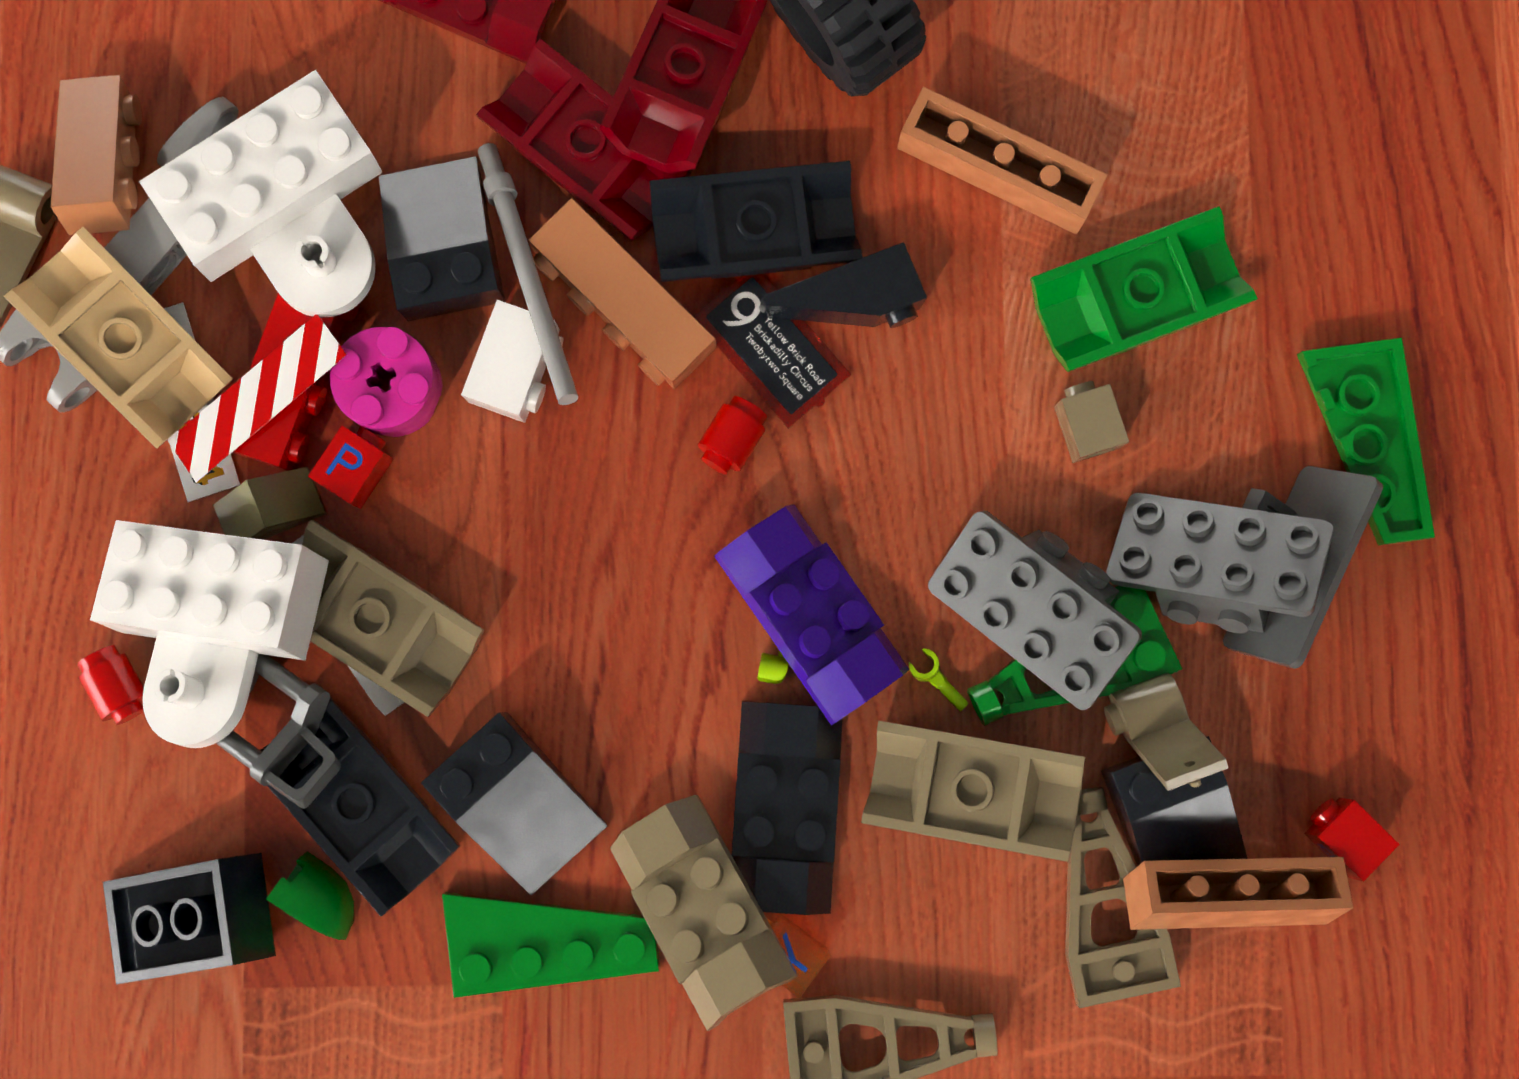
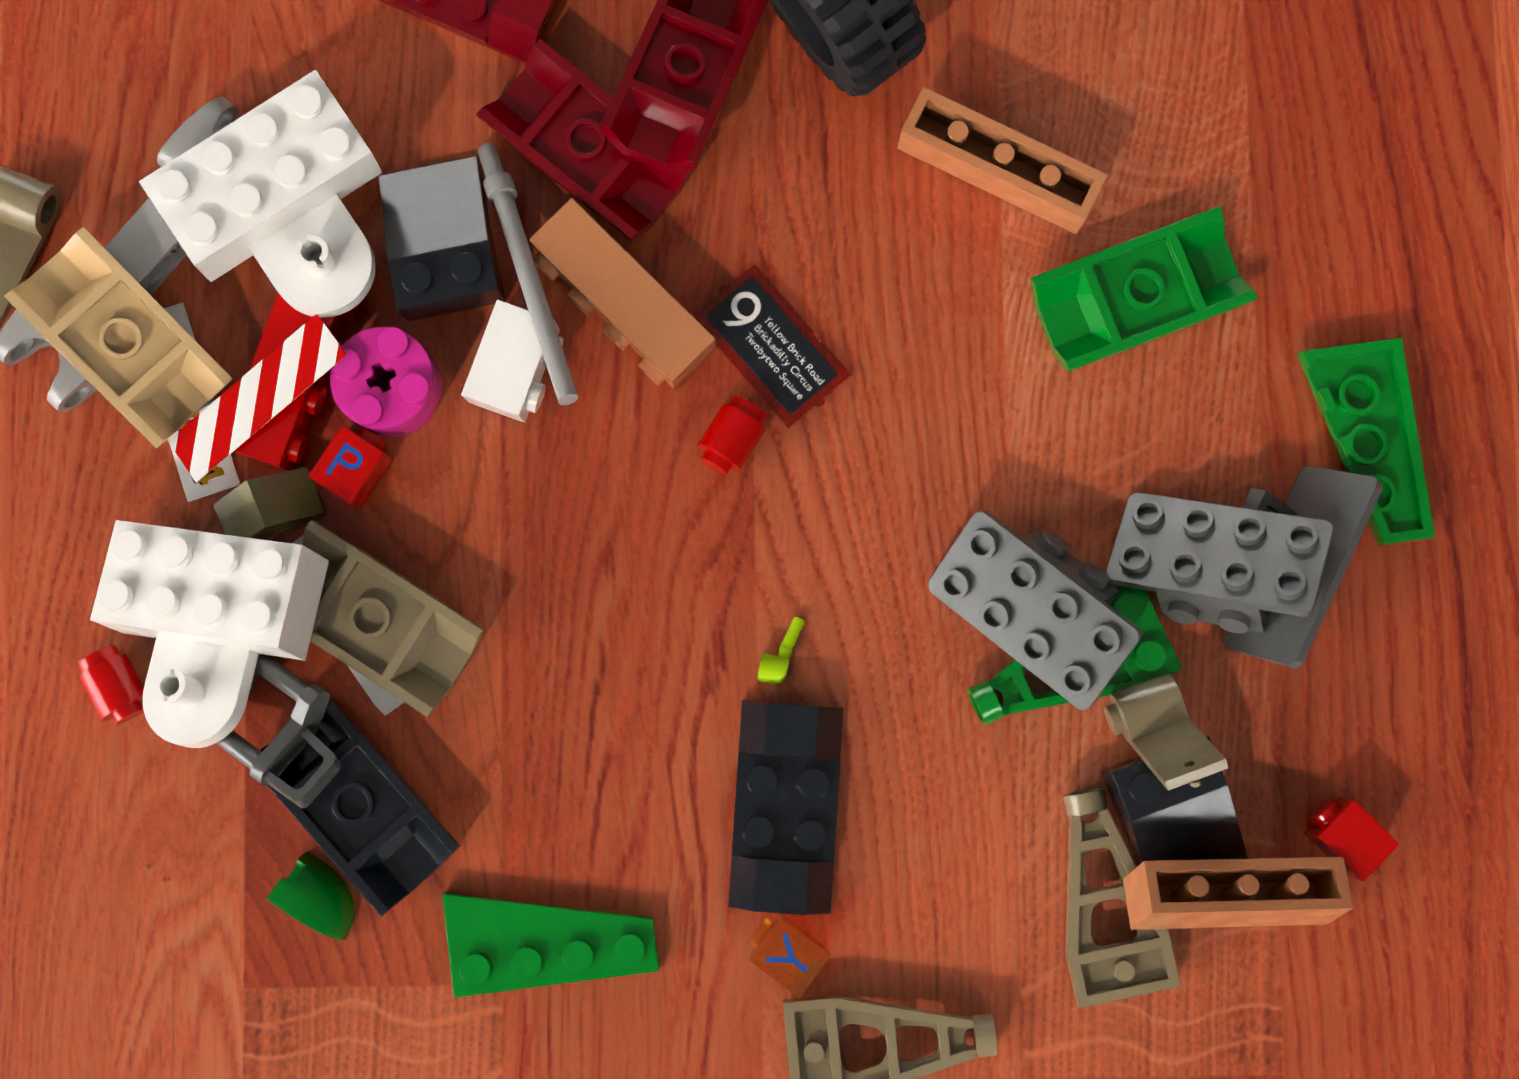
nougat brick [50,75,142,235] -> none
black slope [103,853,276,985] -> none
slope [421,712,608,895] -> none
dark tan piece [610,795,798,1031] -> none
black piece [649,161,863,282] -> none
dark purple piece [714,504,910,725] -> none
black slope [759,242,927,328] -> none
dark tan piece [861,720,1085,862] -> none
lime hand [909,648,969,711] -> none
dark tan brick [1054,381,1129,463] -> none

